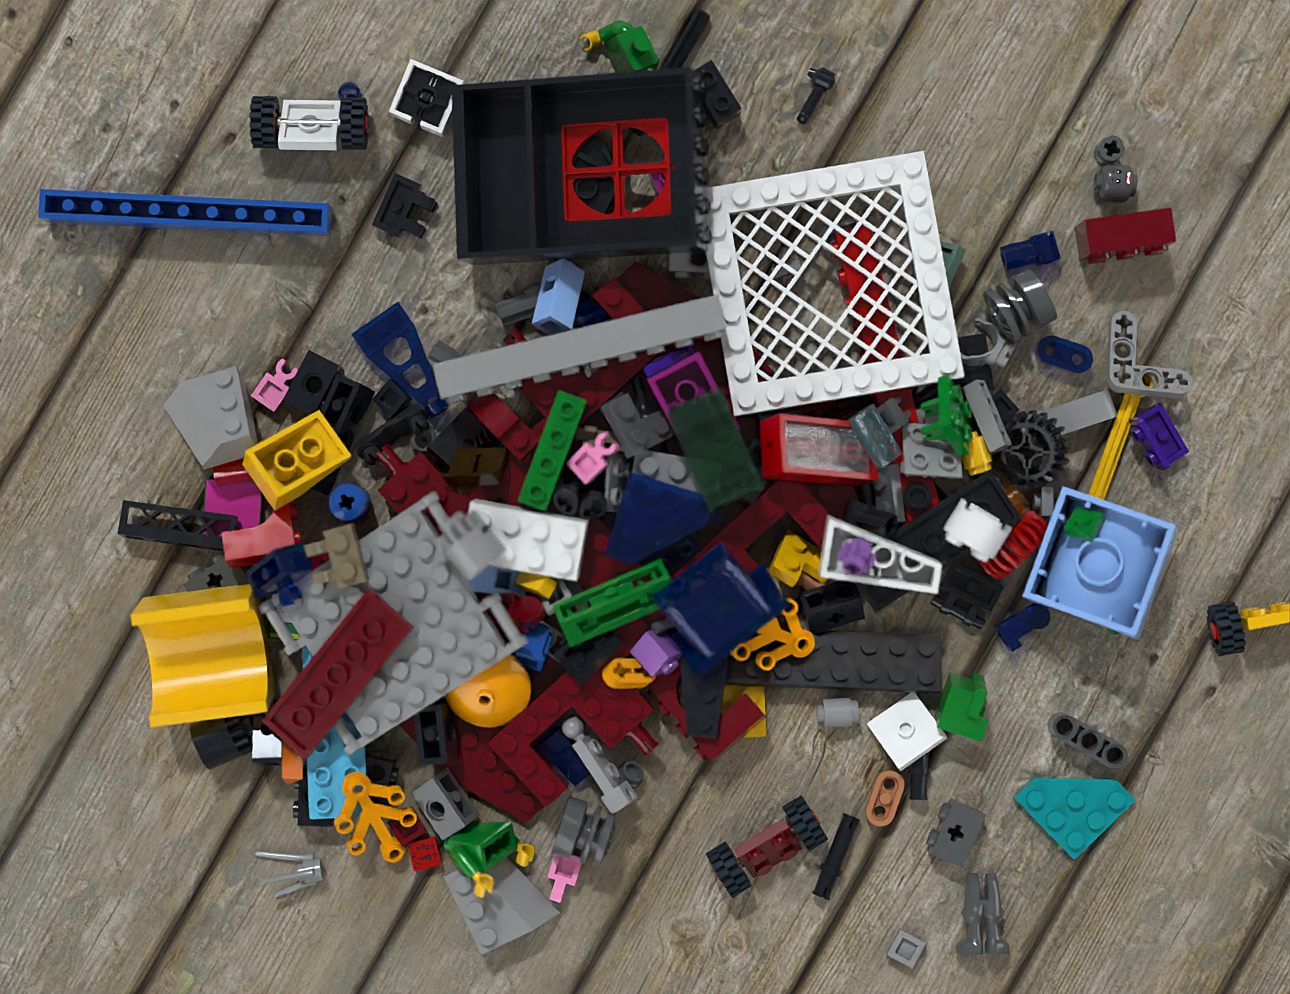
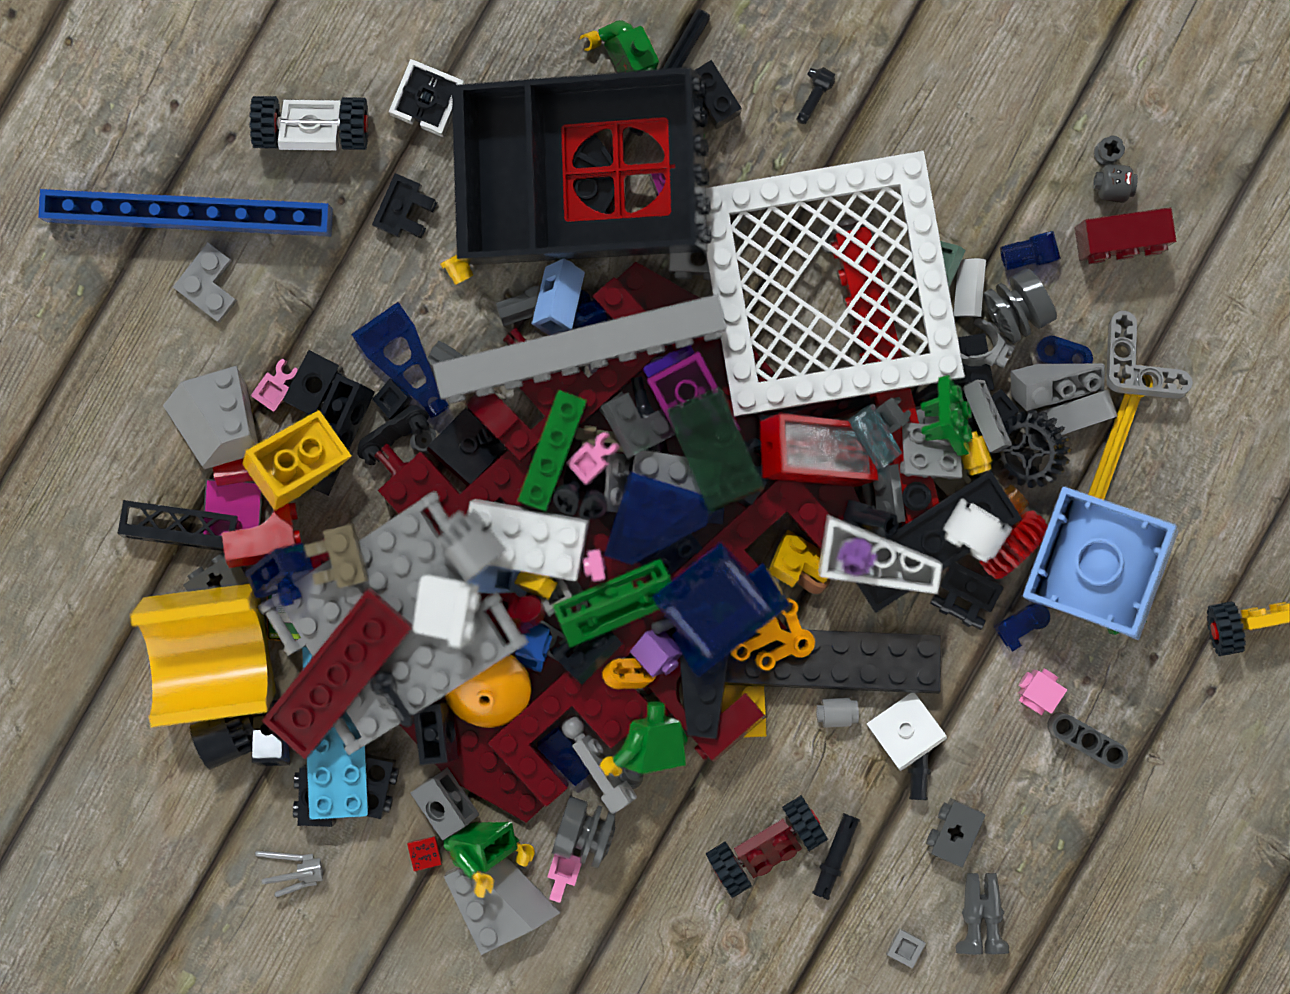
orange slope [282,739,303,784] -> none
blue piece [329,484,371,521] -> none
light orange plant [334,772,417,863] -> none
clear blue hinge [338,82,362,101] -> none
dark red plate [387,806,427,847] -> none
dark brown piece [441,447,509,486] -> none
light grey tile [770,259,801,281] -> none
black brick [798,580,865,634] -> none
nougat plate [865,769,904,827] -> none
green plate [935,672,989,742] -> none
teal plate [1013,777,1136,860] -> none
light grey plate [1032,487,1054,516] -> none
green plate [1064,506,1105,542] -> none
dark purple bracket [1129,403,1189,470] -> none
none -> light grey plate [173,242,237,323]
none -> black piece [370,671,415,727]
none -> white bracket [413,575,480,648]
none -> yellow piece [440,255,474,285]
none -> bright pink plate [582,550,606,581]
none -> green torso [600,702,688,776]
none -> white tile [953,258,986,317]
none -> light grey slope [1011,363,1105,411]
none -> bright pink brick [1018,668,1067,715]

